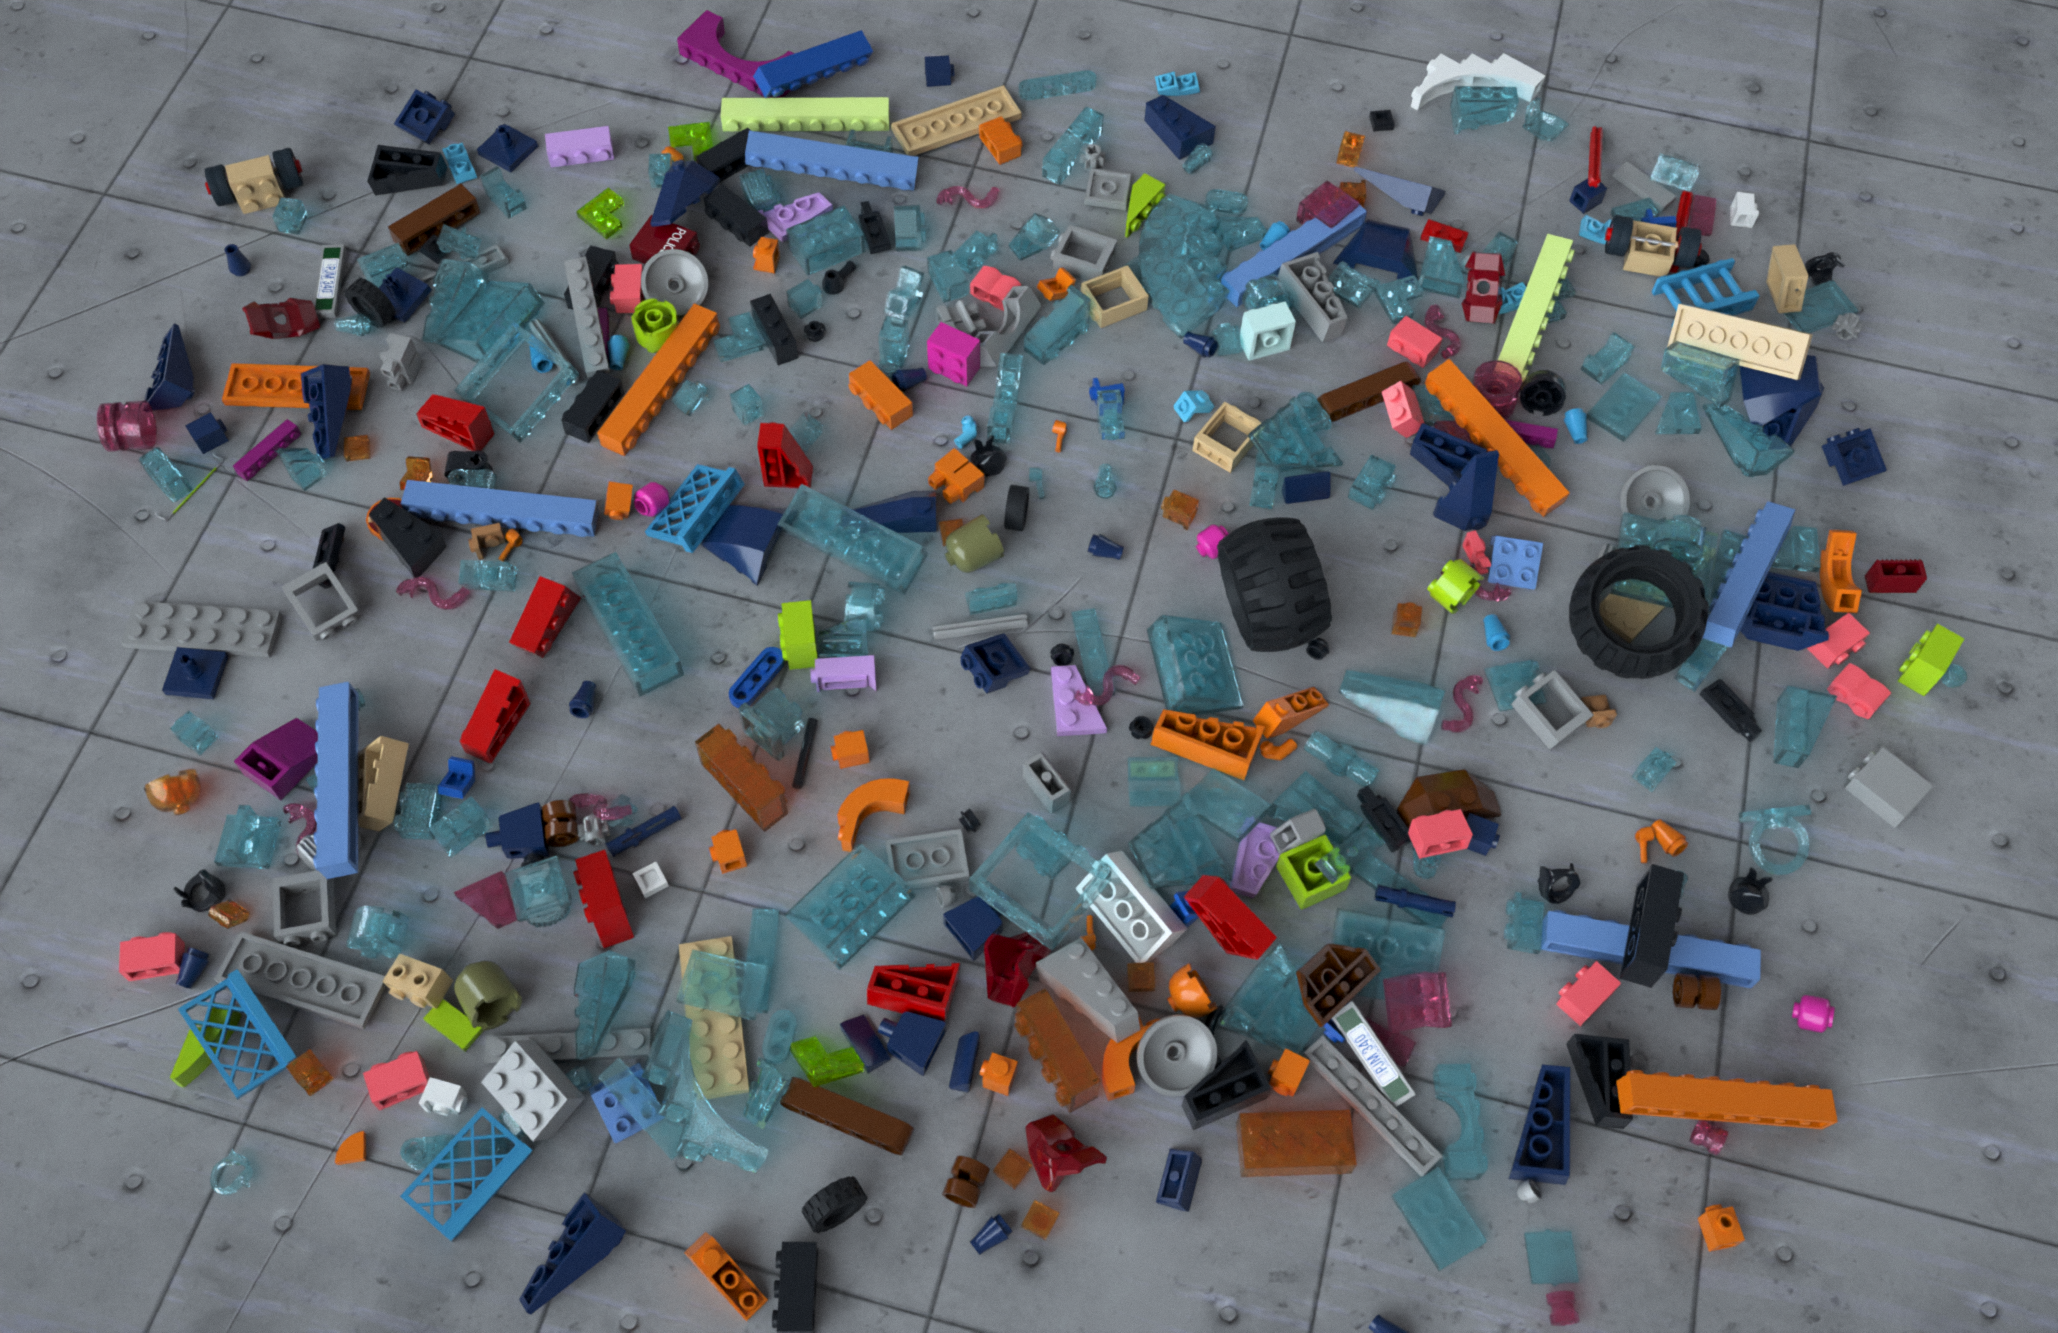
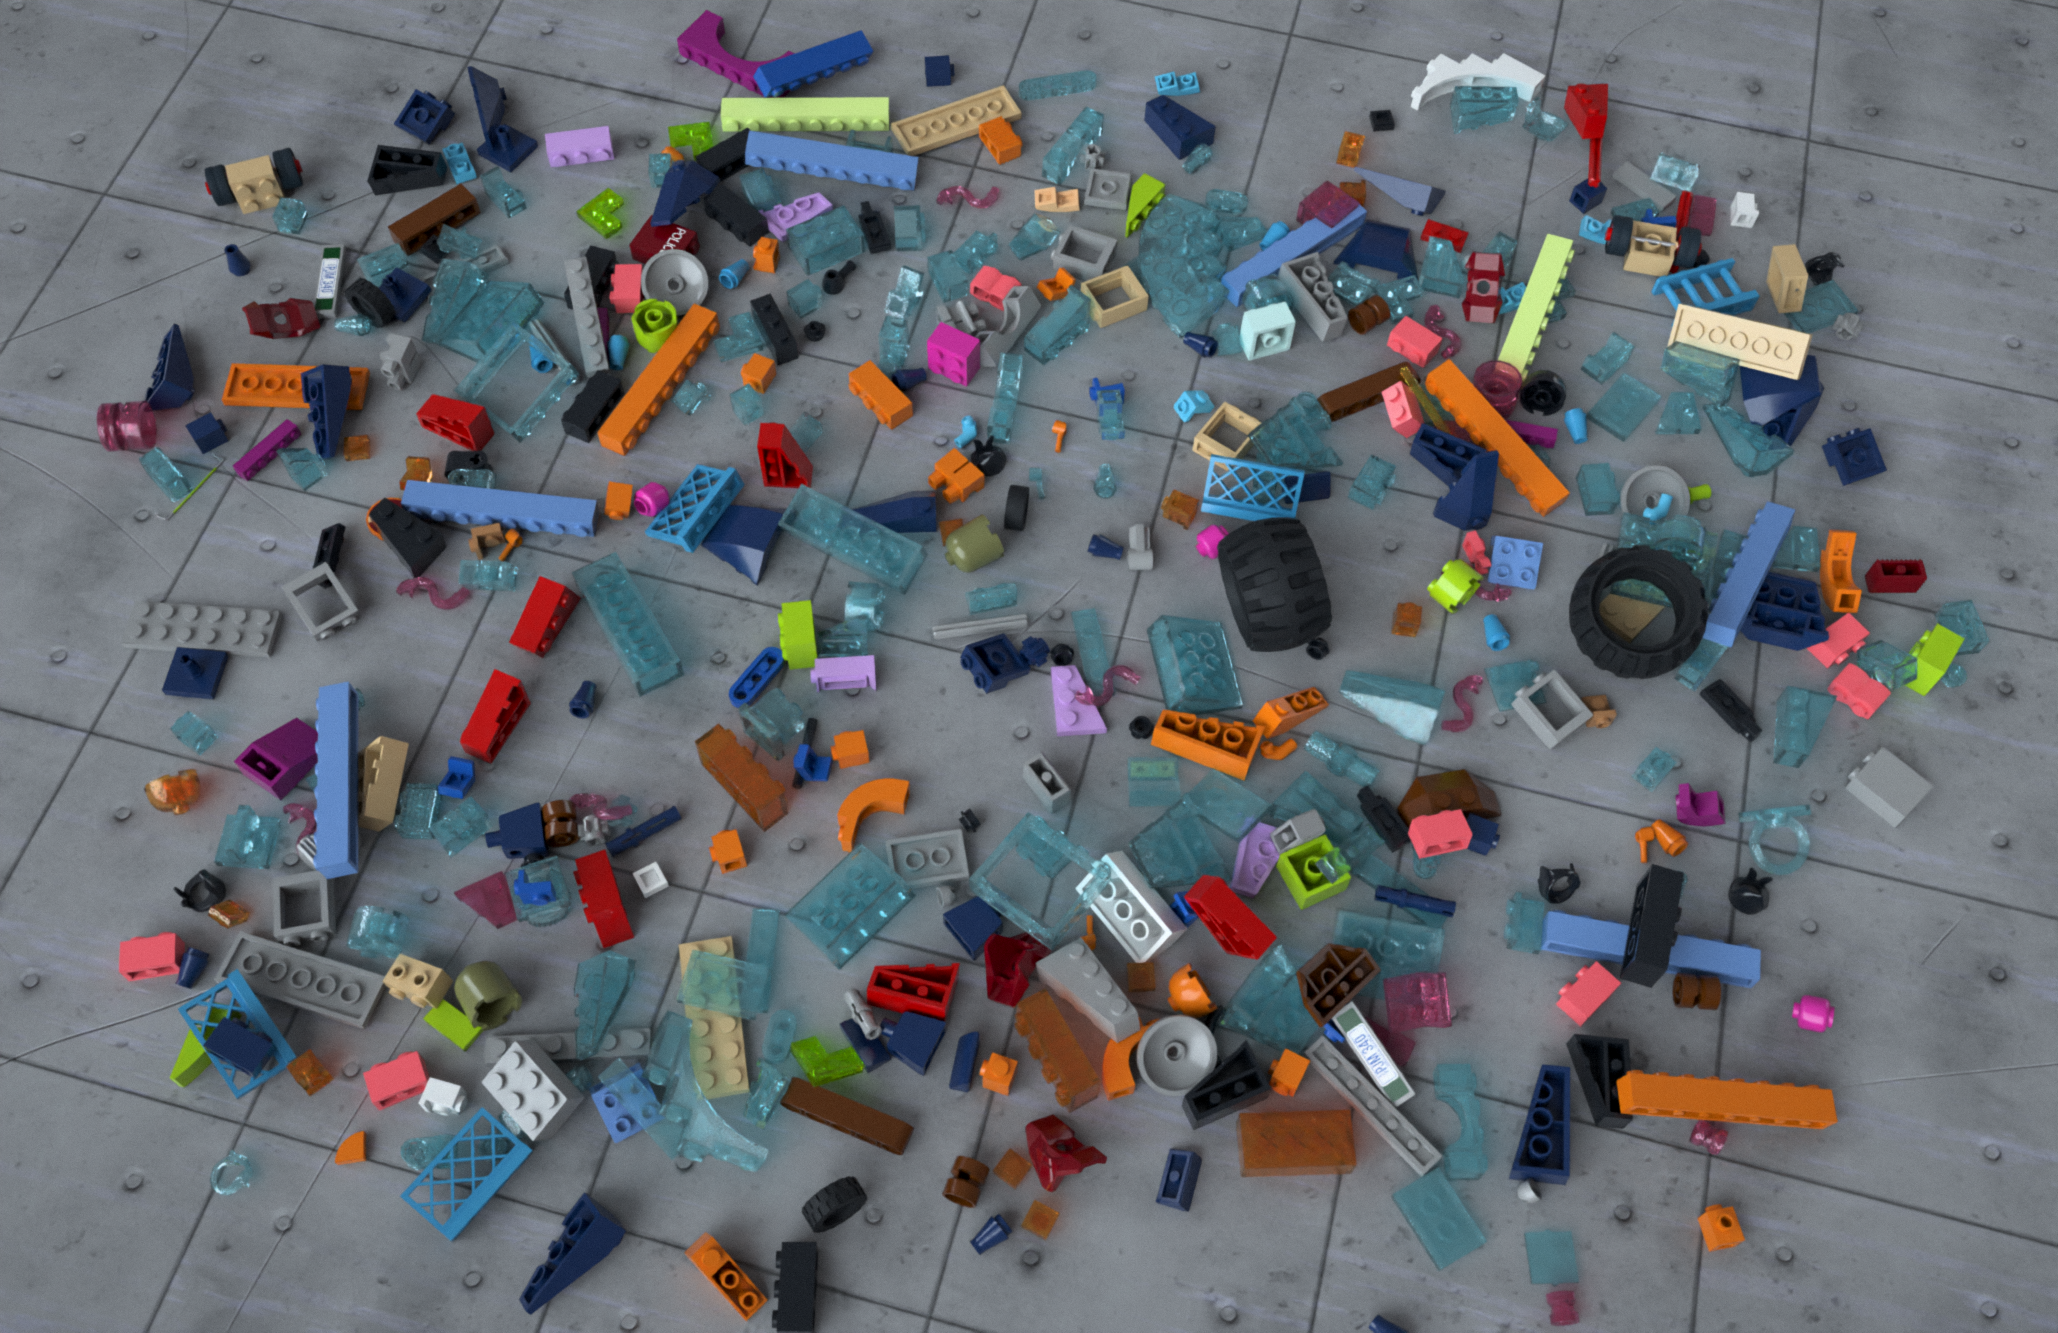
none -> dark blue brick [203,1017,276,1079]
none -> dark blue wedge [467,66,507,151]
none -> blue bracket [514,870,556,906]
none -> dark azure cone [719,259,750,289]
none -> orange brick [741,353,776,394]
none -> blue bracket [793,744,833,782]
none -> light grey pin [844,989,882,1040]
none -> dark blue gear [1019,636,1050,667]
none -> light nougat slope [1034,187,1080,212]
none -> light grey piece [1128,524,1153,570]
none -> dark azure fence [1201,454,1305,521]
none -> reddish brown wheel [1348,295,1390,335]
none -> clear yellow bar [1399,366,1453,436]
none -> red wedge [1564,84,1608,139]
none -> clear light blue brick [1576,463,1620,516]
none -> medium azure arm [1643,494,1673,523]
none -> magenta brick [1676,783,1726,827]
none -> lime pin [1687,484,1711,504]
none -> clear light blue brick [1857,640,1917,690]
none -> clear light blue panel [1934,600,1990,656]

